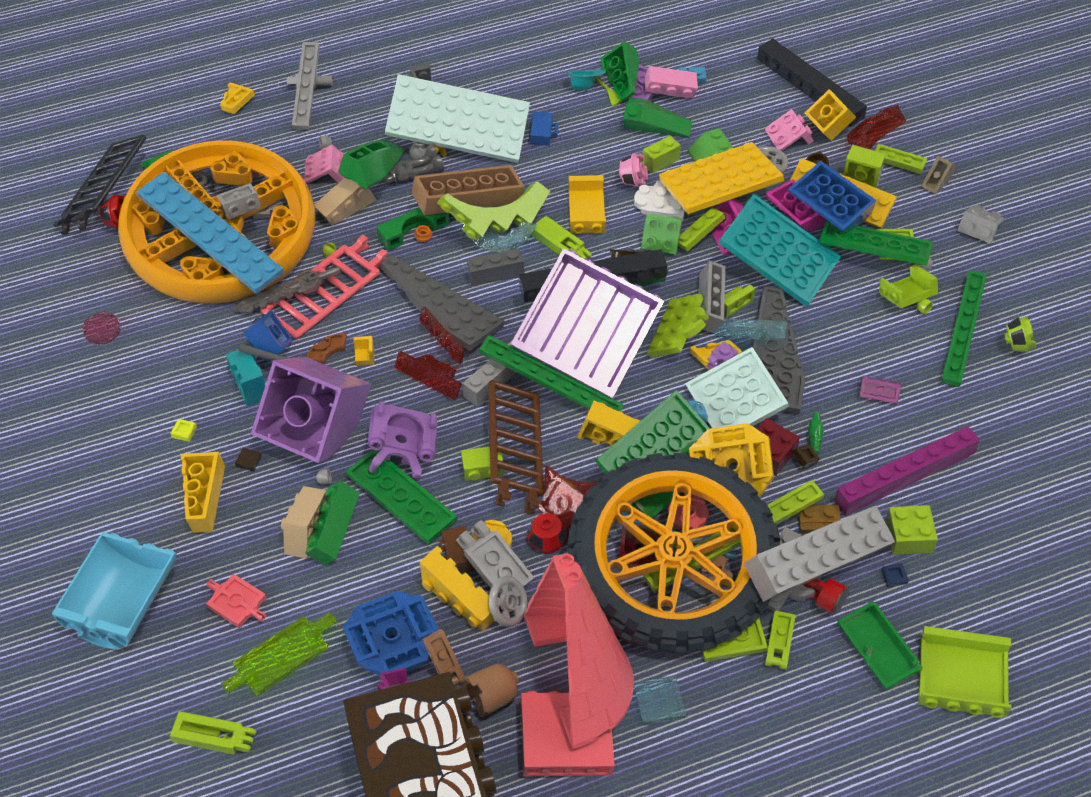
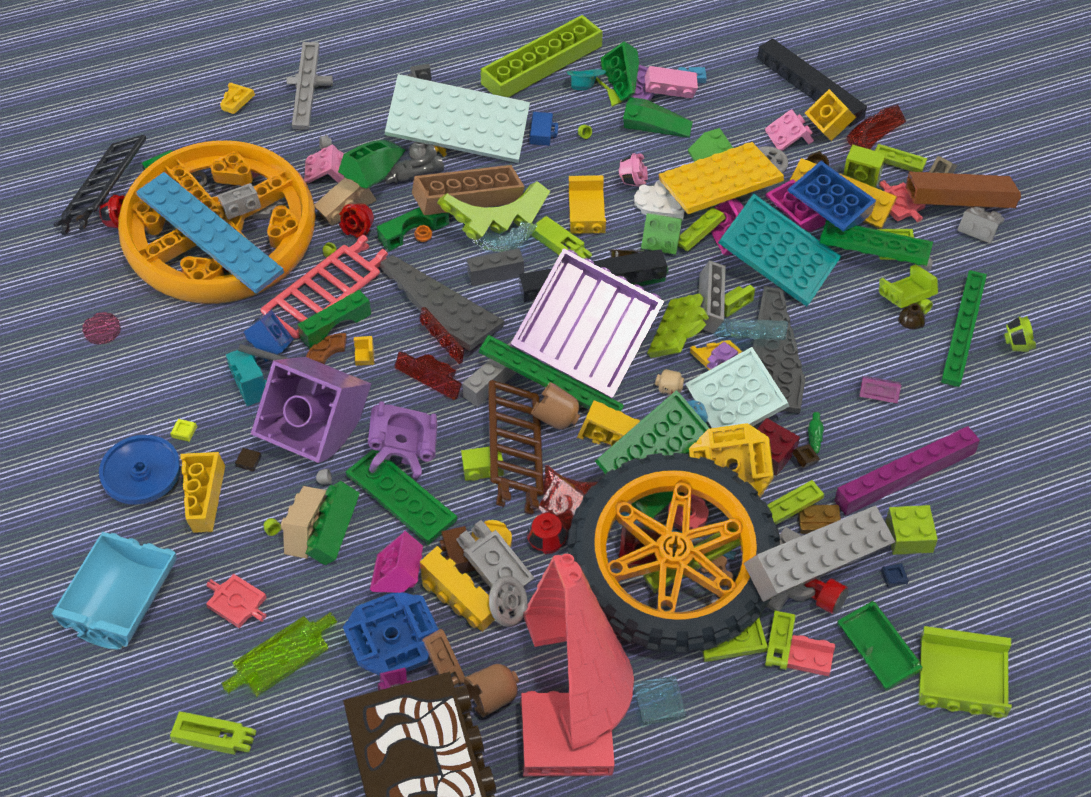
flat silver bar [233,266,341,314] -> none
lime brick [642,136,681,174] -> none
none -> blue dish [99,435,181,505]
none -> lime hinge [263,518,281,536]
none -> green arch [297,290,371,349]
none -> red cone [339,203,374,238]
none -> dark pink slope [370,531,423,593]
none -> lime brick [480,15,603,98]
none -> medium nougat cylinder [531,383,580,430]
none -> lime hinge [577,124,592,139]
none -> tan head [655,369,684,395]
none -> coral bracket [787,635,835,677]
none -> coral plate [879,180,926,222]
none -> dark brown piece [898,303,925,329]
none -> dark orange brick [905,171,1021,208]

